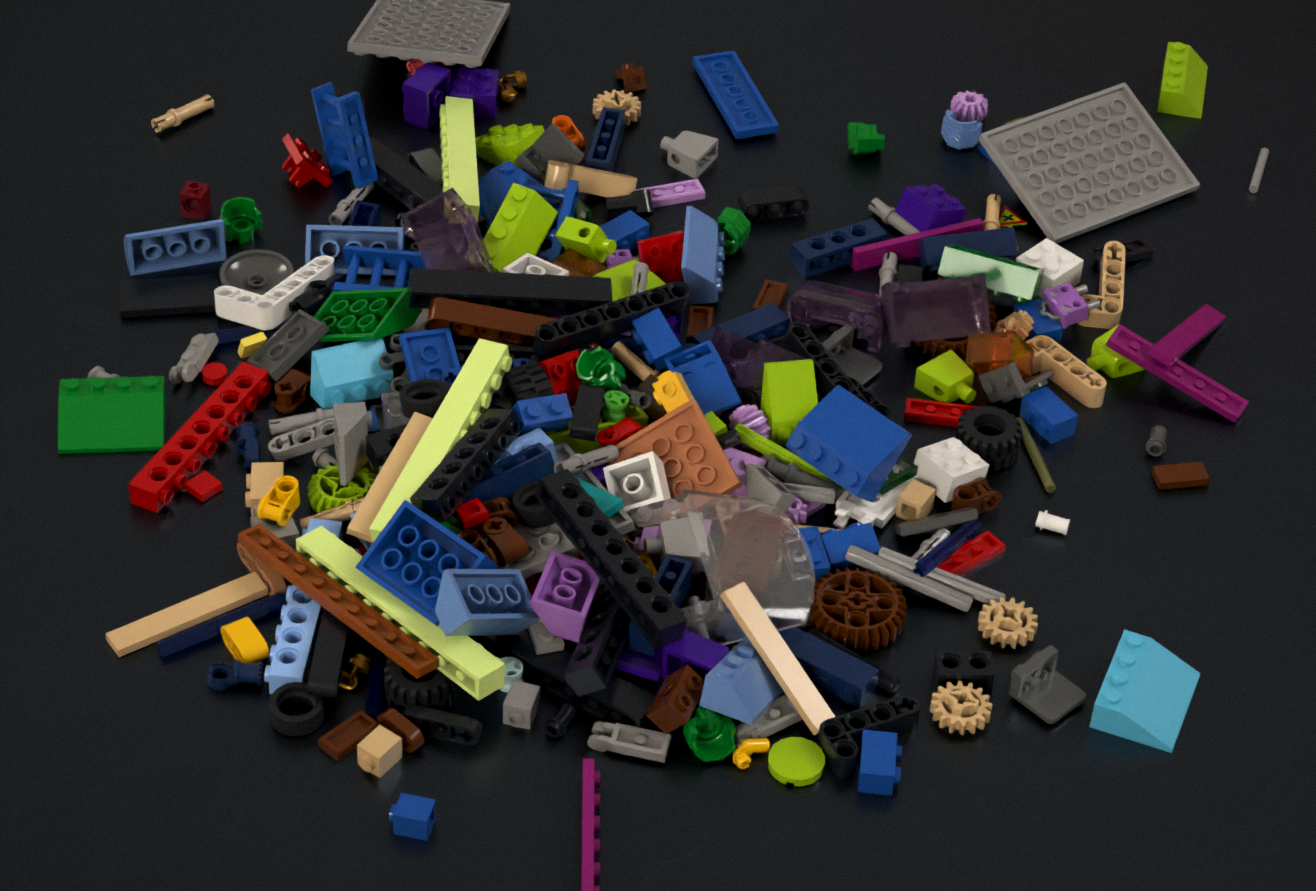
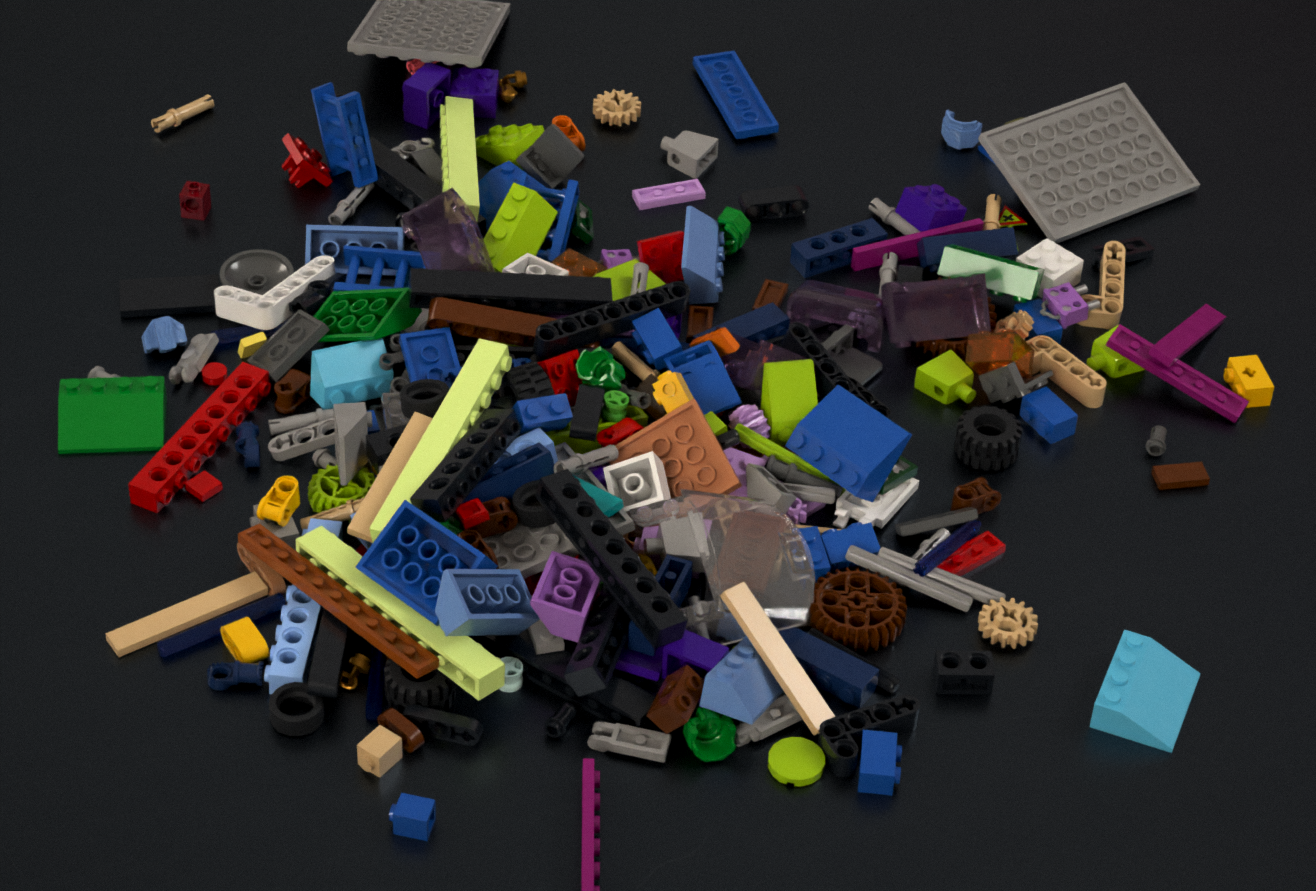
medium blue slope [123,219,226,276] -> none
green hair [219,196,263,244] -> none
tan brick [245,462,284,517] -> none
reddish brown tile [318,710,380,761] -> none
clear blue slope [347,200,381,226] -> none
reddish brown piece [483,517,529,567] -> none
light grey brick [503,680,540,730] -> none
tan beam [544,160,638,198] -> none
lime torso [555,216,617,265] -> none
dark blue brick [586,107,625,172] -> none
blue brick [600,210,650,252] -> none
black piece [606,189,654,219] -> none
reddish brown bracket [615,63,647,92] -> none
yellow arm [732,738,770,769] -> none
green hair [848,122,885,155] -> none
tan brick [896,479,936,521] -> none
red tile [904,398,980,427] -> none
white brick [913,437,989,503] -> none
tan gear [930,681,992,735] -> none
lavender gear [950,90,988,123] -> none
dark grey bracket [1009,644,1087,724] -> none
olive piece [1016,417,1056,493] -> none
white pin [1035,510,1070,535] -> none
lime slope [1157,42,1208,119] -> none
light grey bar [1249,148,1269,193] -> none
none -> medium blue hair [141,316,187,354]
none -> light grey piece [390,138,435,162]
none -> orange tile [689,327,740,357]
none -> yellow brick [1223,355,1274,408]

